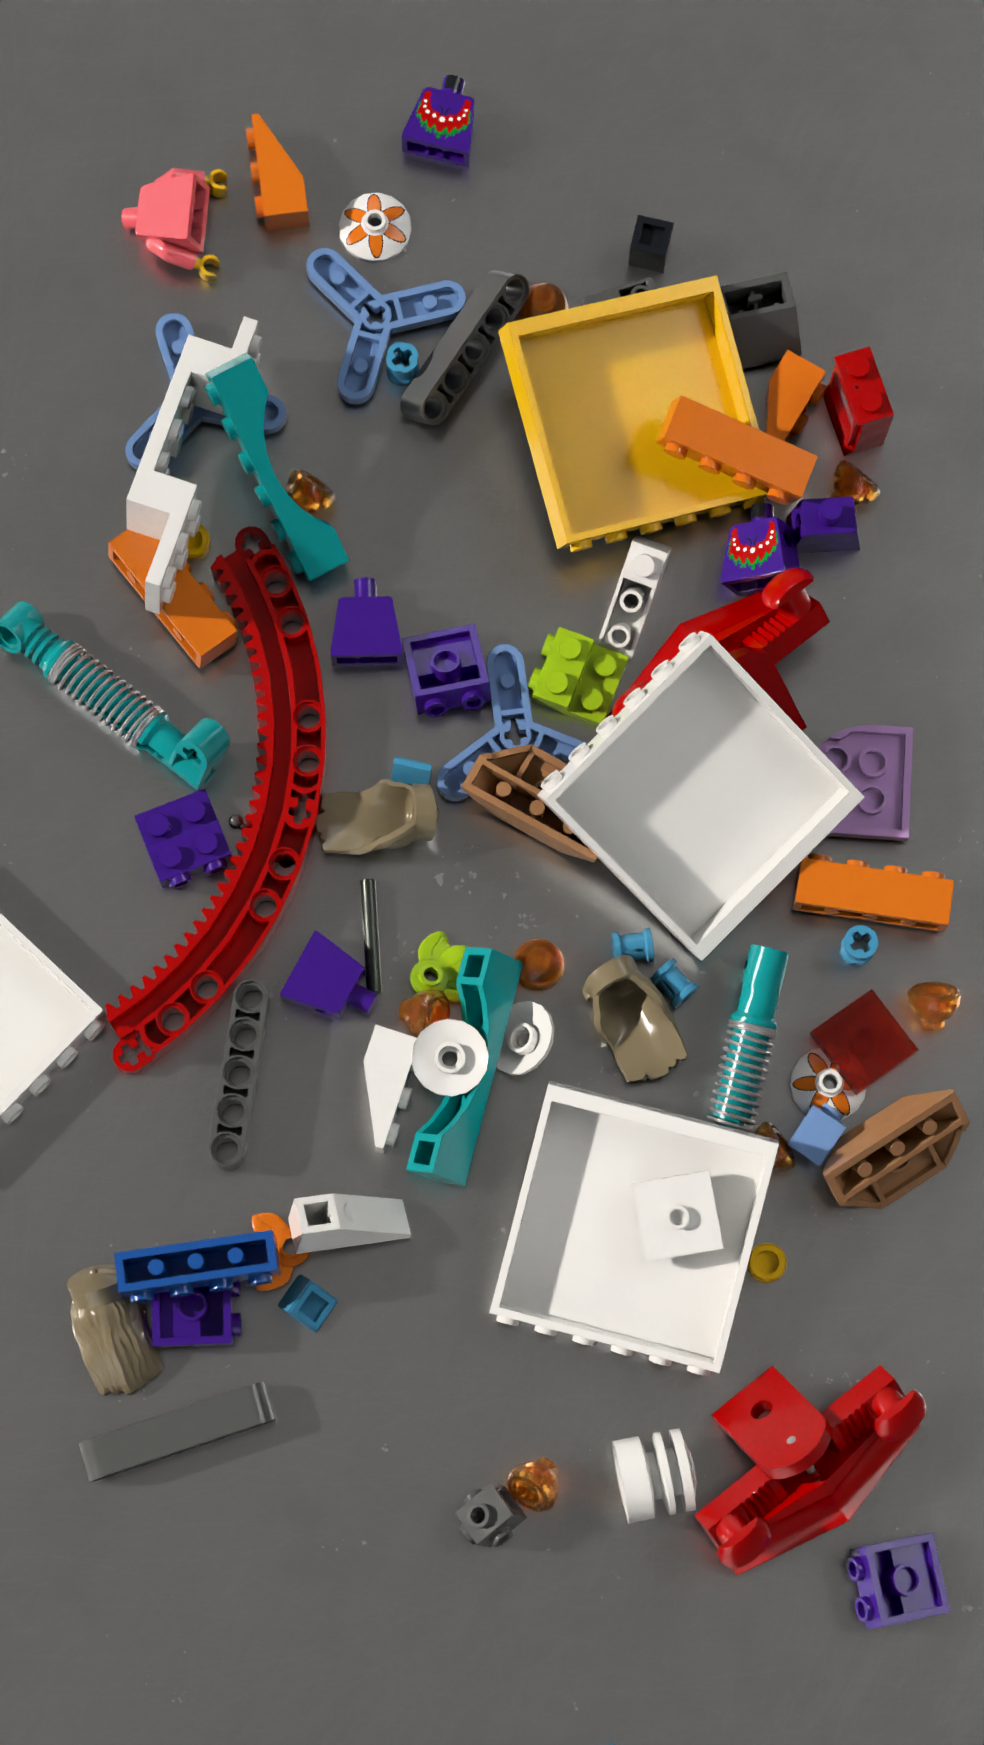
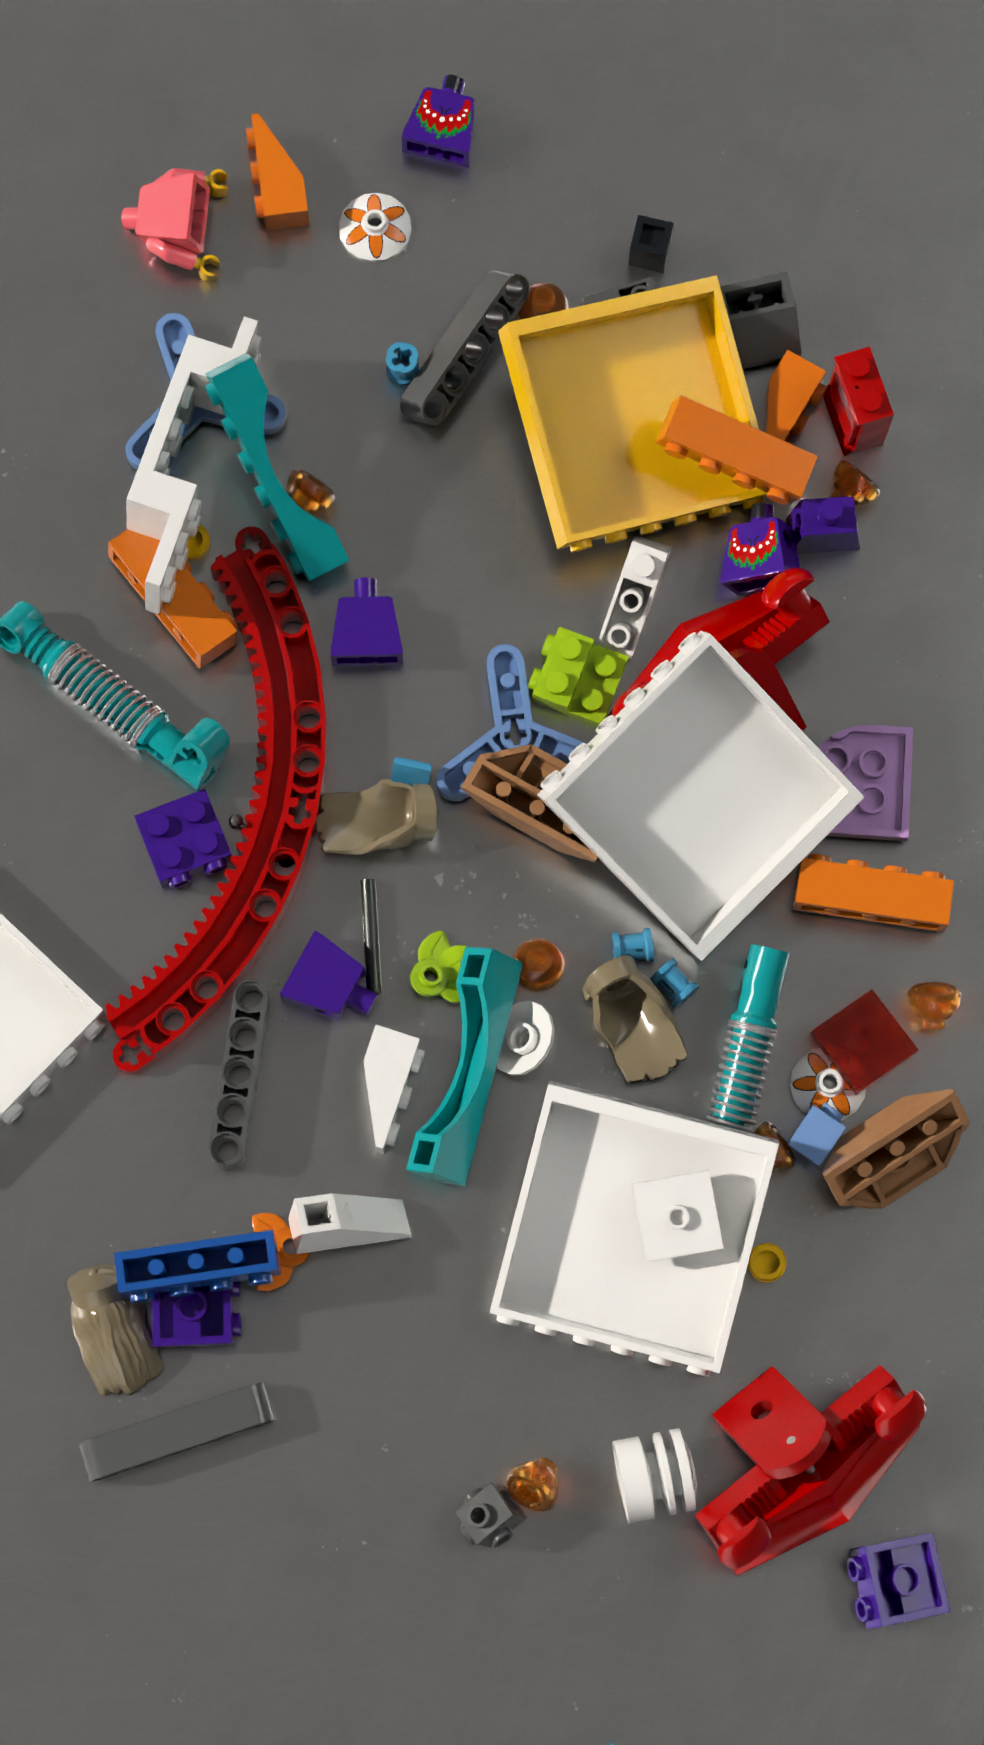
dark azure slope [278,1274,339,1333] -> none
medium blue piece [306,248,466,404] -> none
clear orange brick [399,989,450,1037] -> none
dark purple plate [401,624,491,718] -> none
white dish [411,1019,489,1097] -> none
dark azure bush [840,925,878,966] -> none

